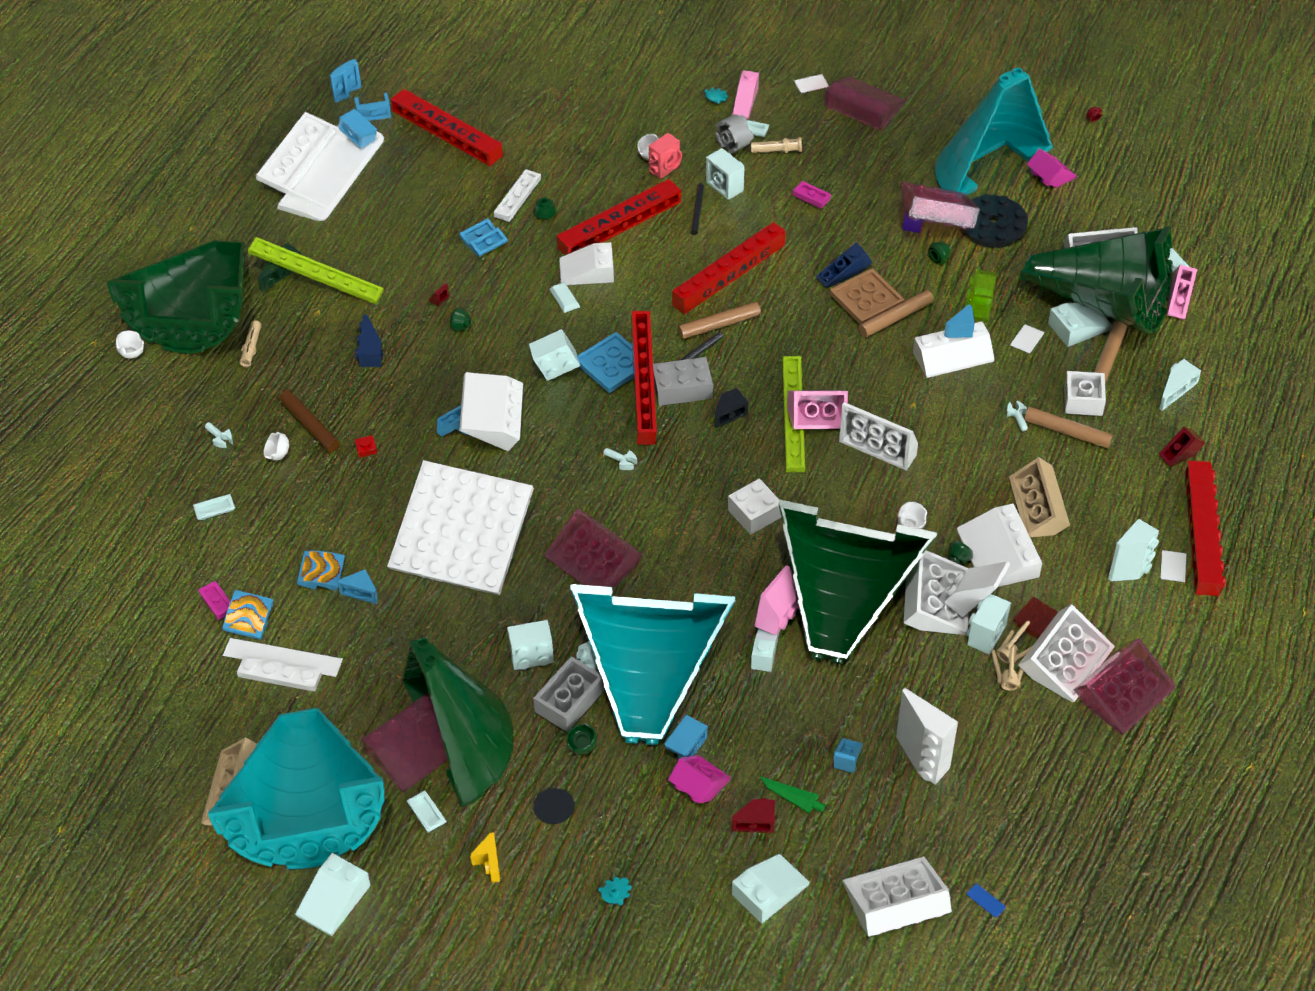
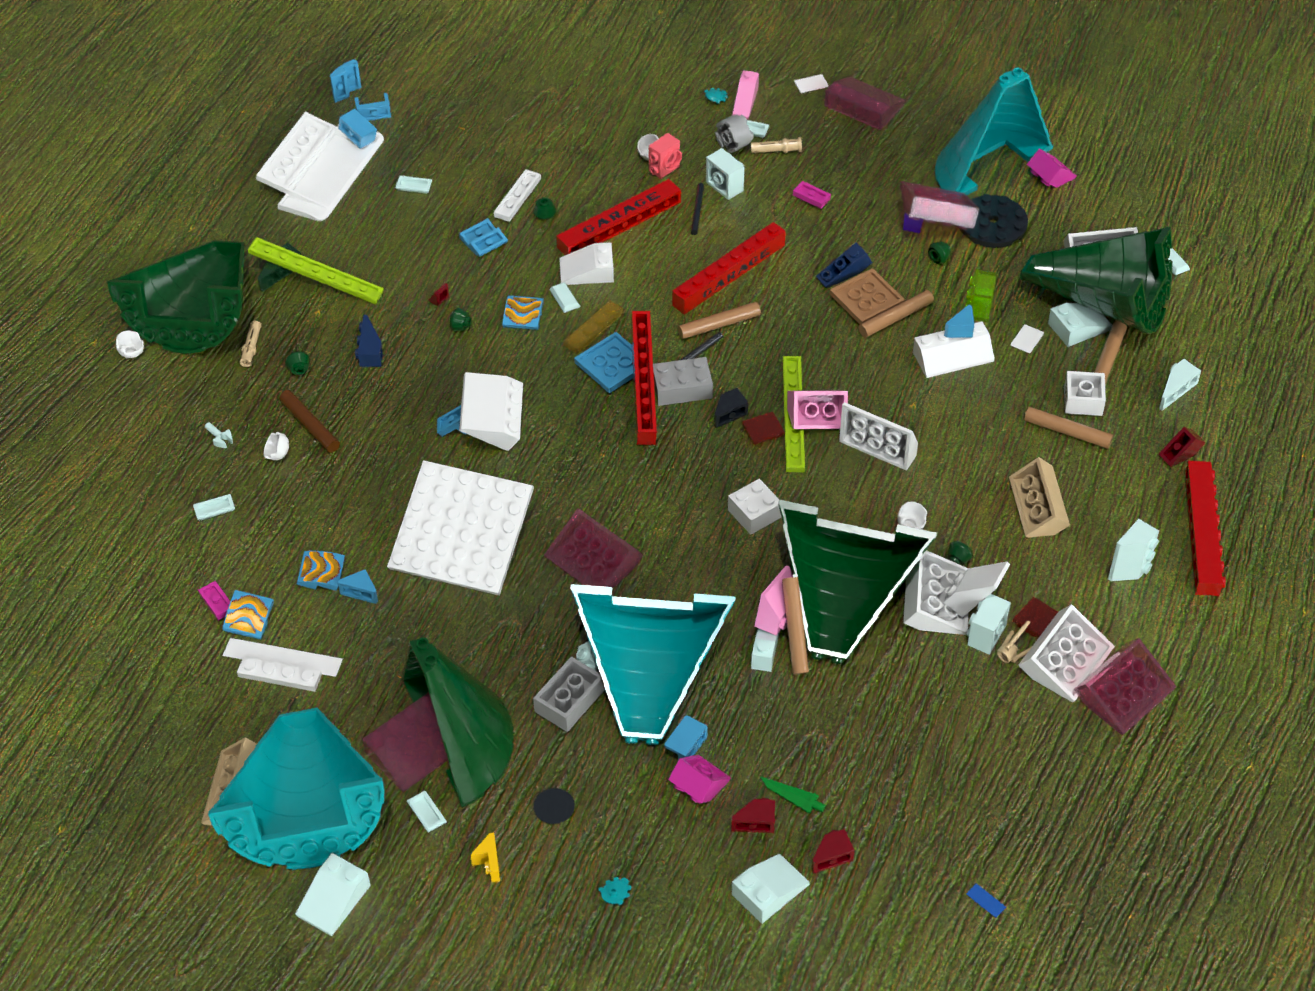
red plate [355,435,378,458] -> none
red brick [391,89,503,166] -> none
light aqua brick [507,620,554,670] -> none
light aqua brick [529,329,580,381] -> none
dark green hair [566,723,598,755] -> none
light aqua bar [603,448,637,470] -> none
dark azure slope [834,738,863,773] -> none
white slope [843,857,951,936] -> none
white slope [896,688,958,785] -> none
white slope [956,504,1042,587] -> none
tan plant [991,647,1024,691] -> none
light aqua bar [1006,401,1028,431] -> none
dark red plate [1086,107,1102,122] -> none
white sticker [1161,550,1186,582] -> none
bright pink slope [1167,265,1197,320] -> none
none -> dark green cone [285,351,310,375]
none -> light aqua tile [395,176,432,194]
none -> slope [502,296,543,330]
none -> clear yellow plate [564,300,624,354]
none -> clear red piece [742,412,785,444]
none -> medium nougat piece [782,577,809,674]
none -> dark red slope [812,829,855,874]

